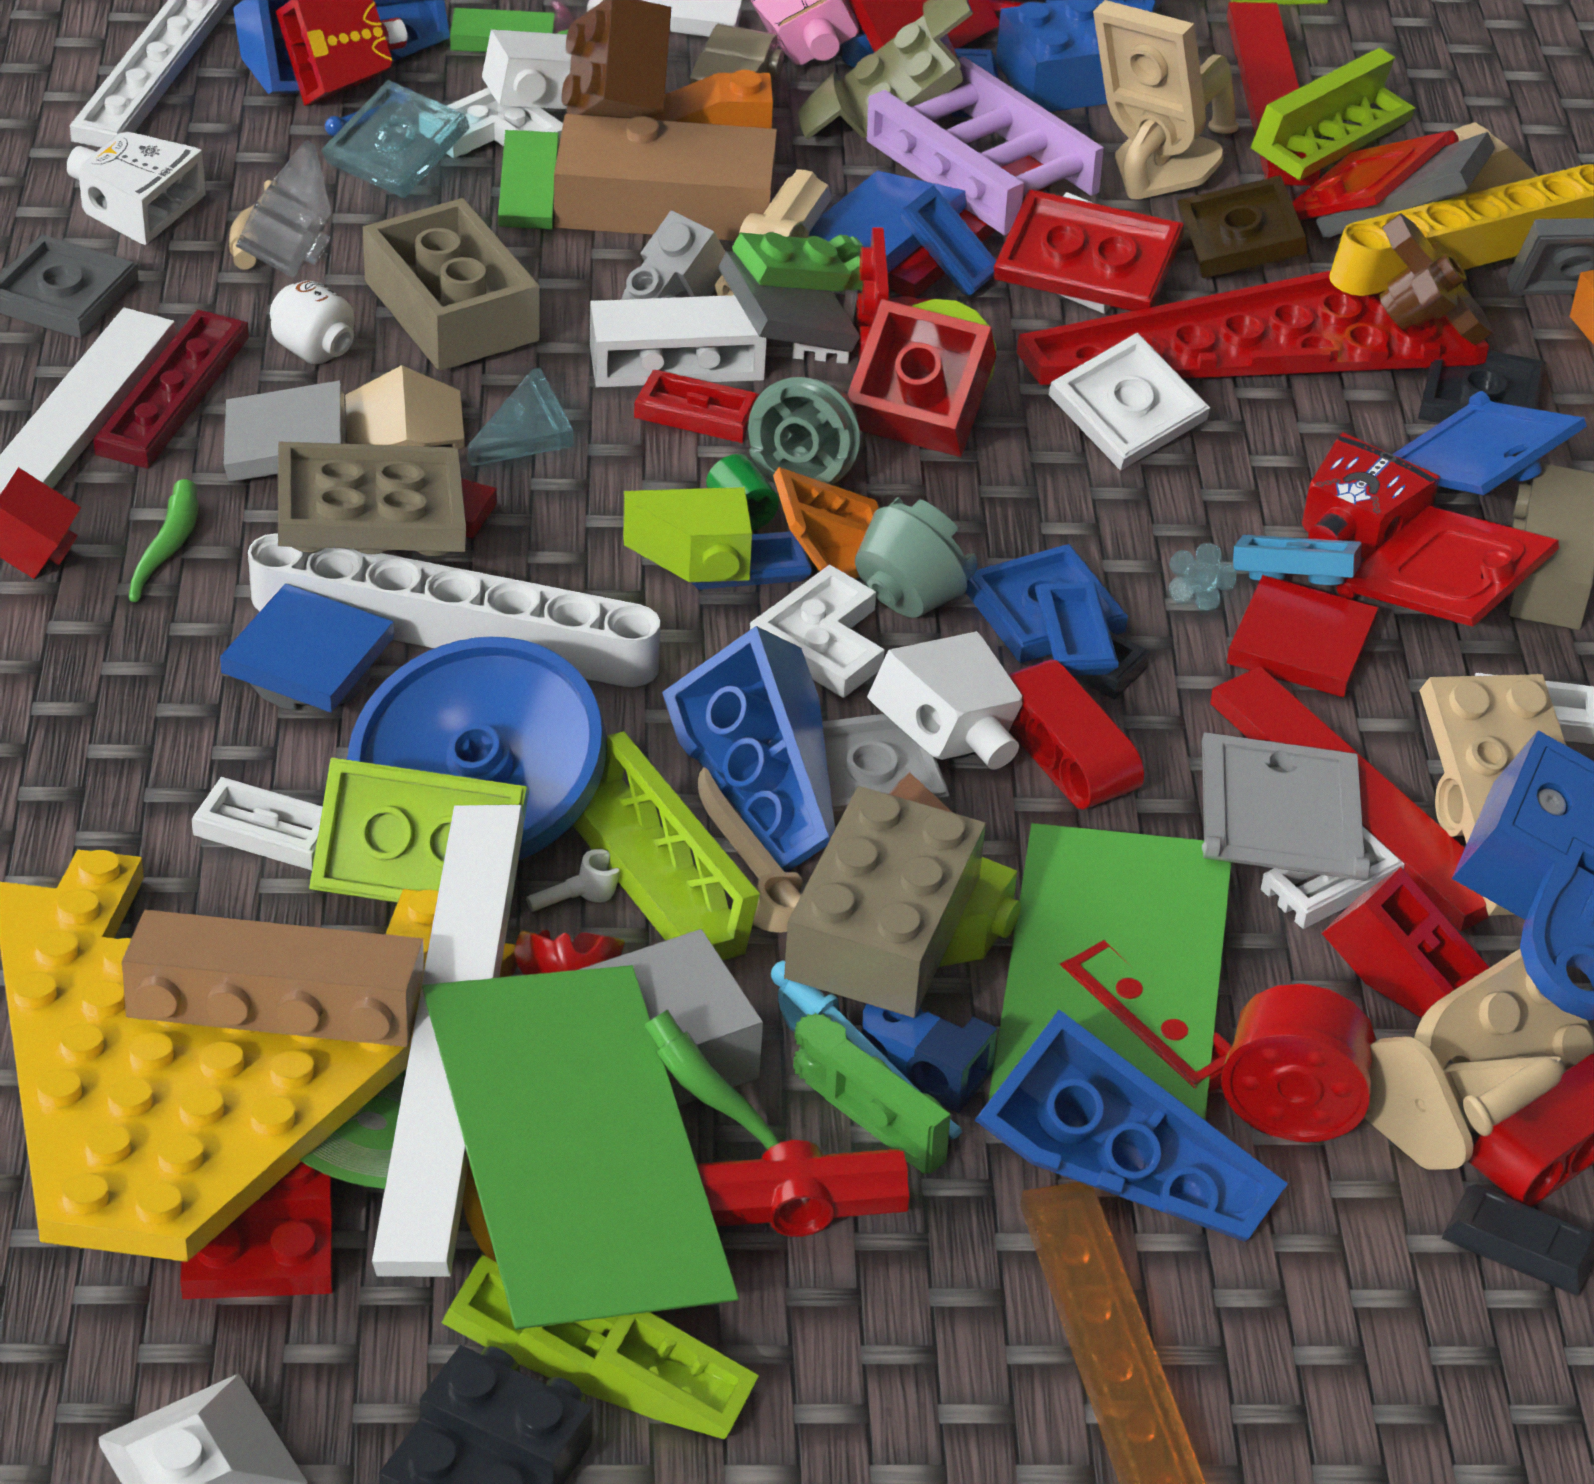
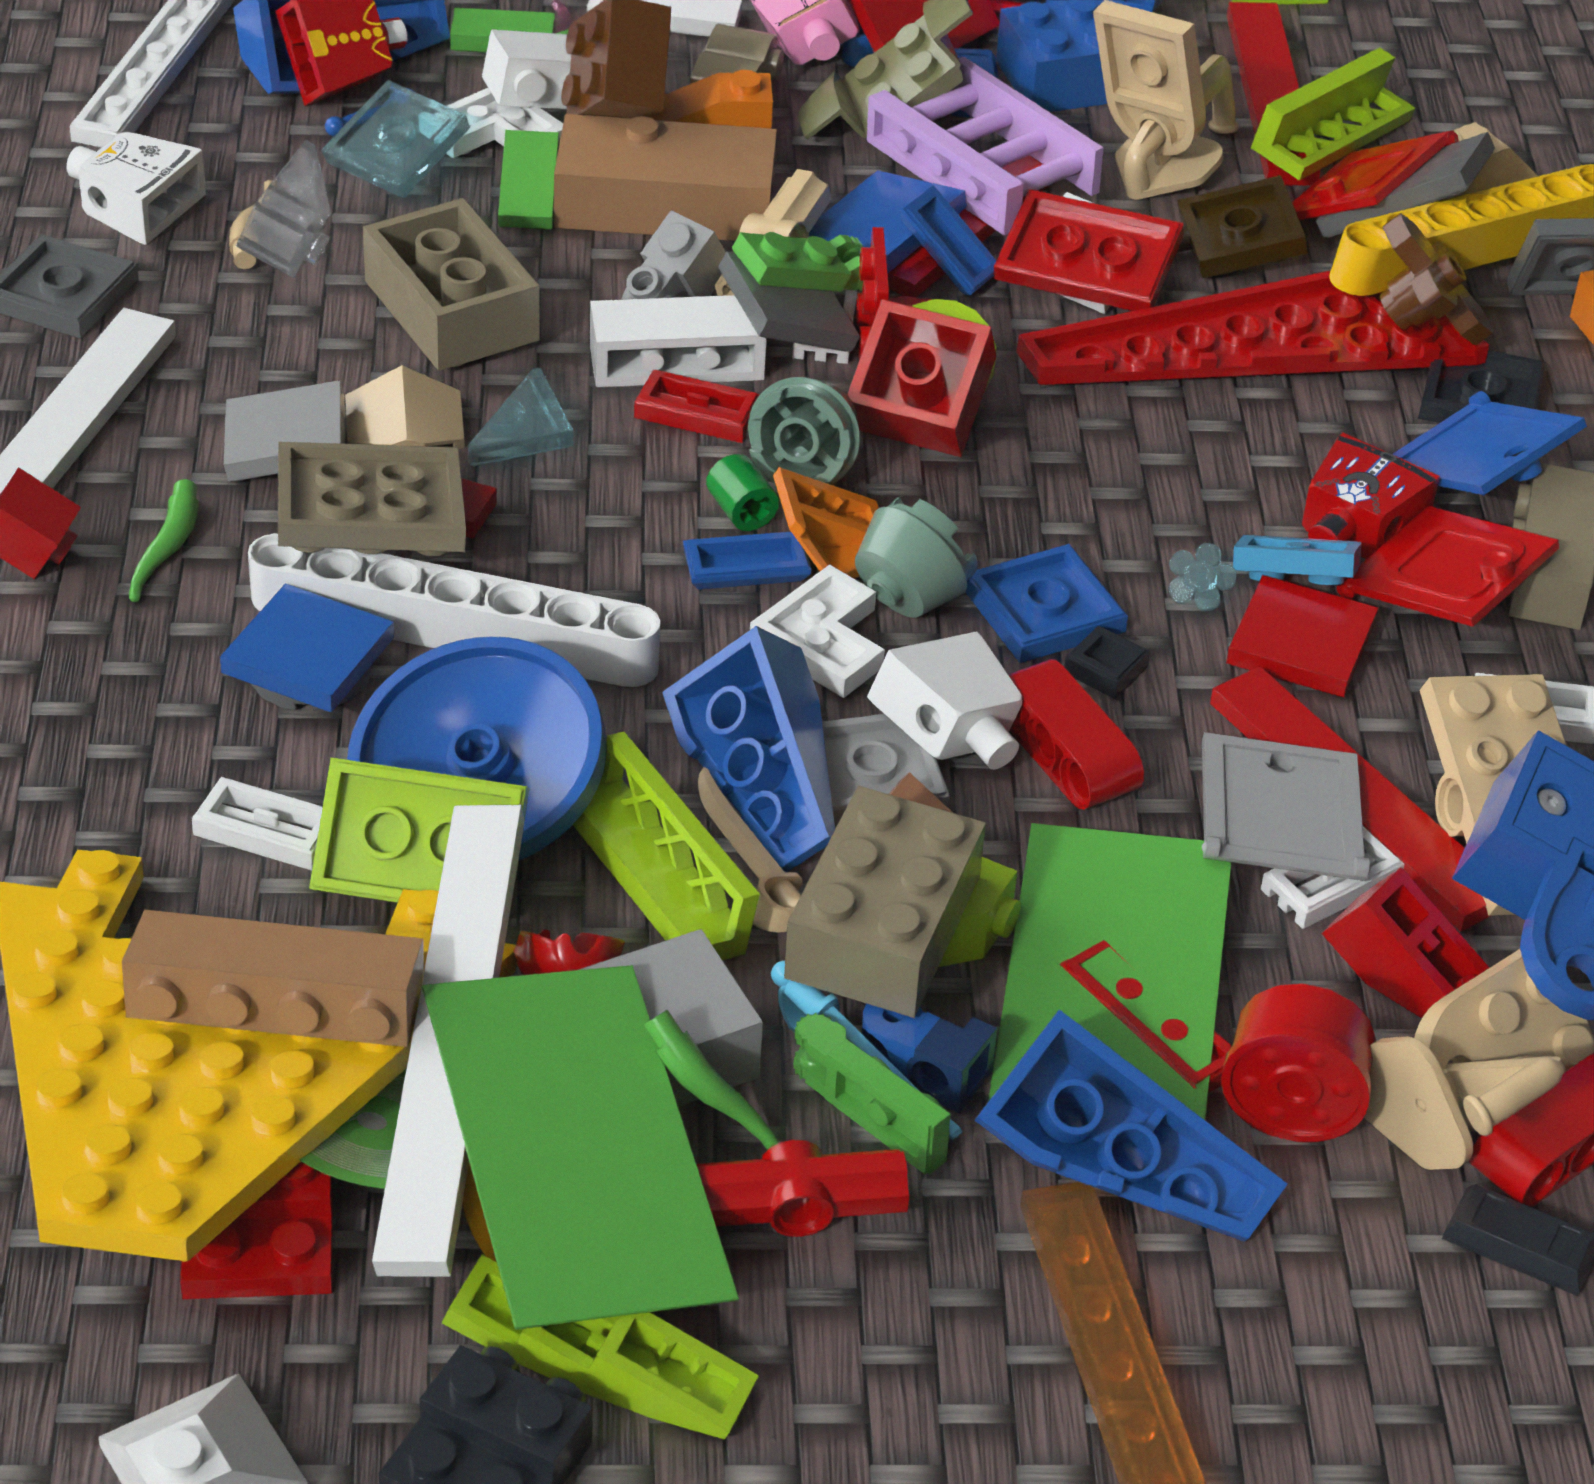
dark red tile [93,309,249,469] -> none
white head [270,280,355,364] -> none
white hand [526,849,620,912] -> none
lime slope [623,487,752,582] -> none
blue tile [1035,582,1119,676] -> none
white tile [1048,333,1210,471] -> none

